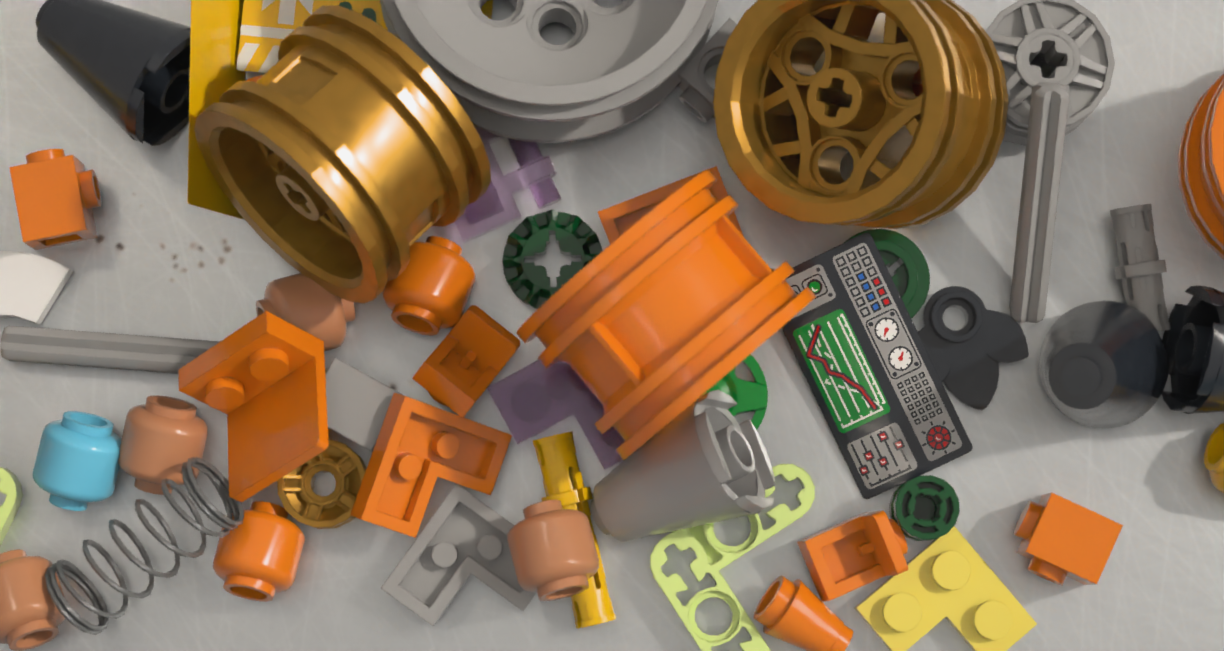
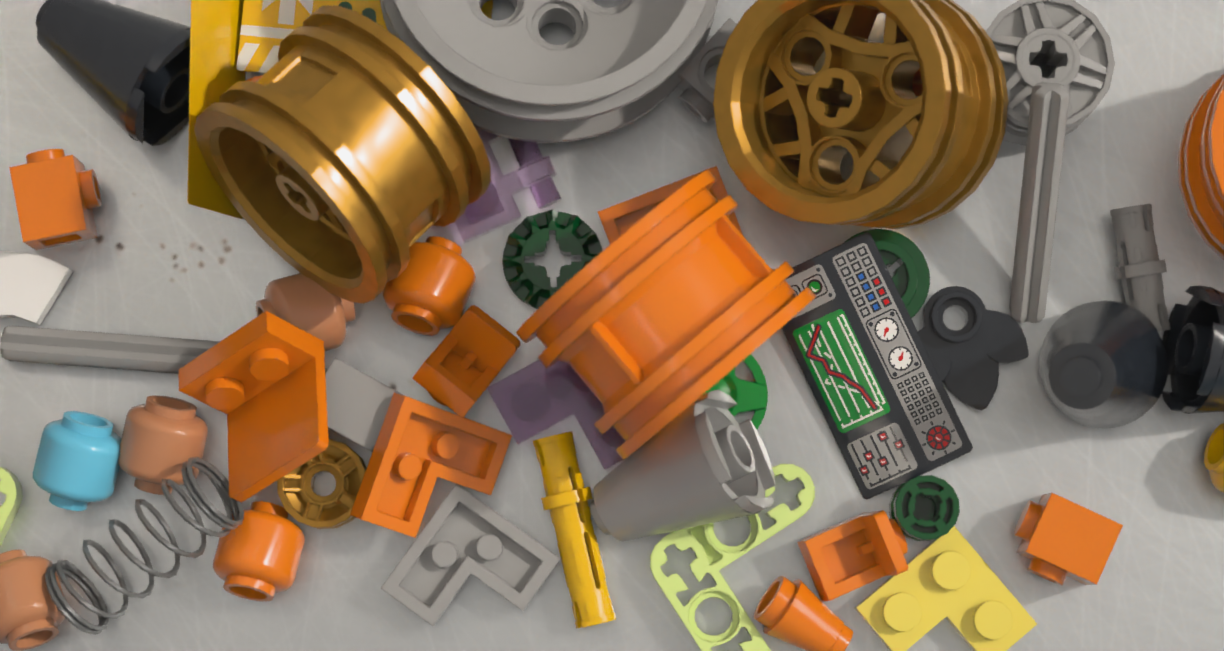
nougat head [507,500,599,601] -> none

